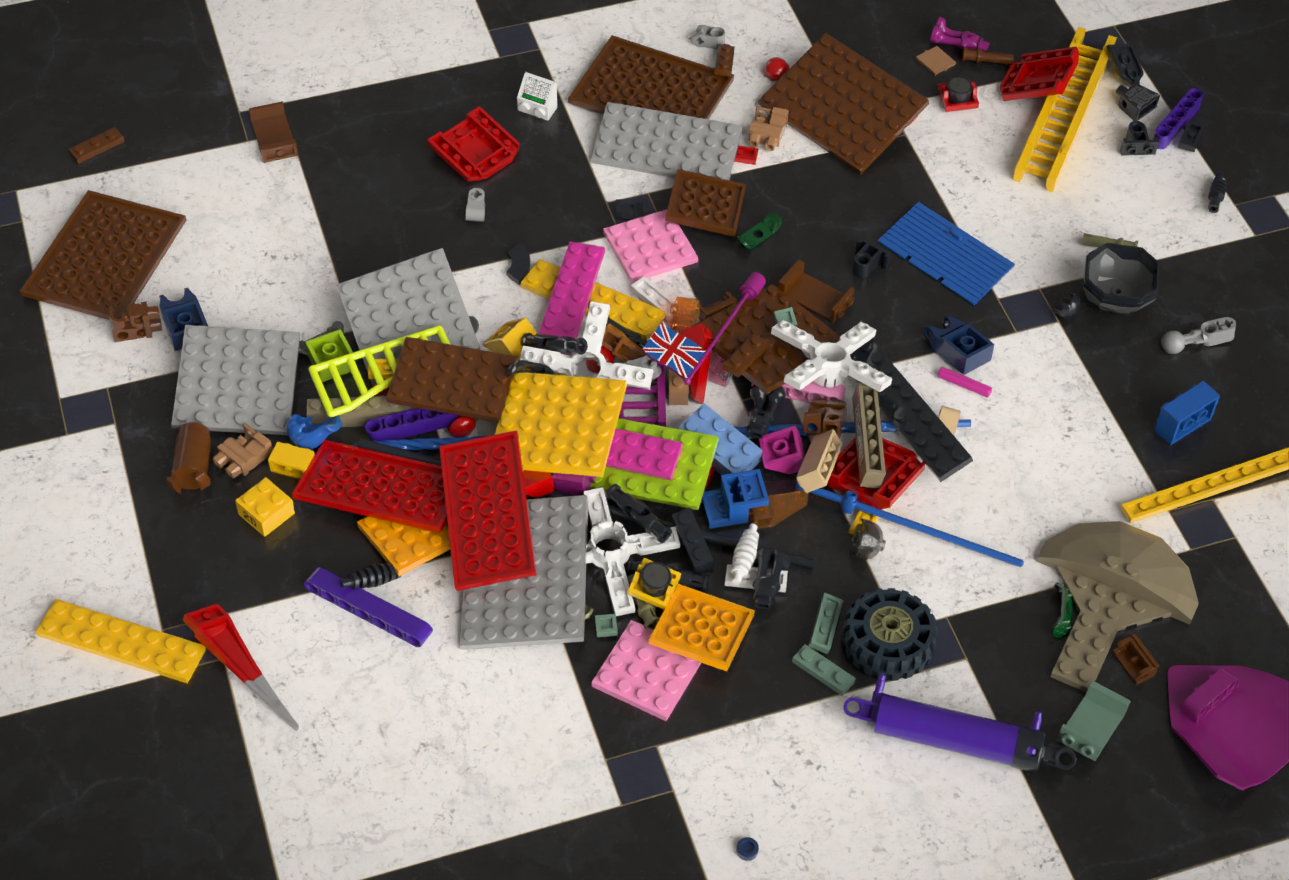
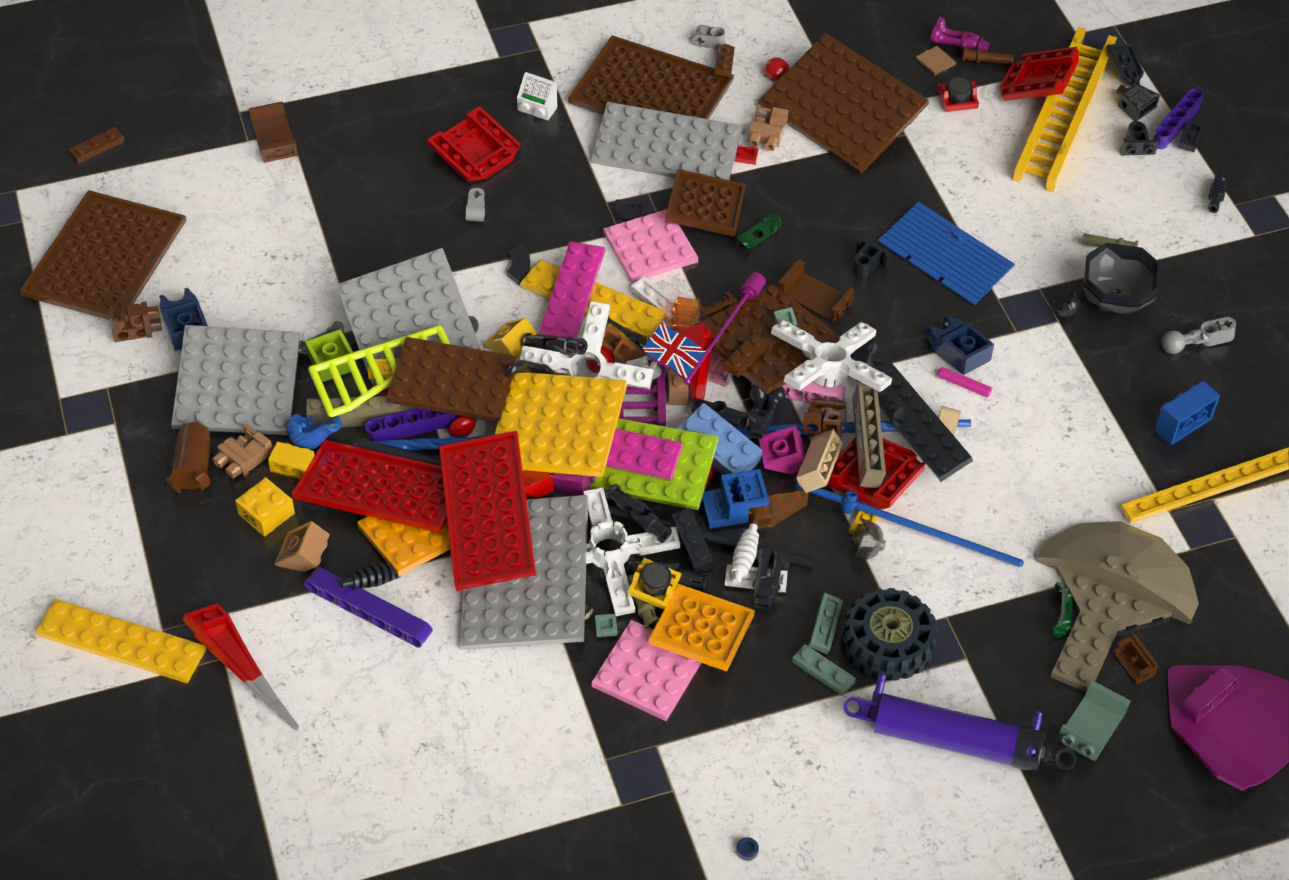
none -> medium nougat slope [275,521,330,572]
none -> black piece [691,398,749,429]

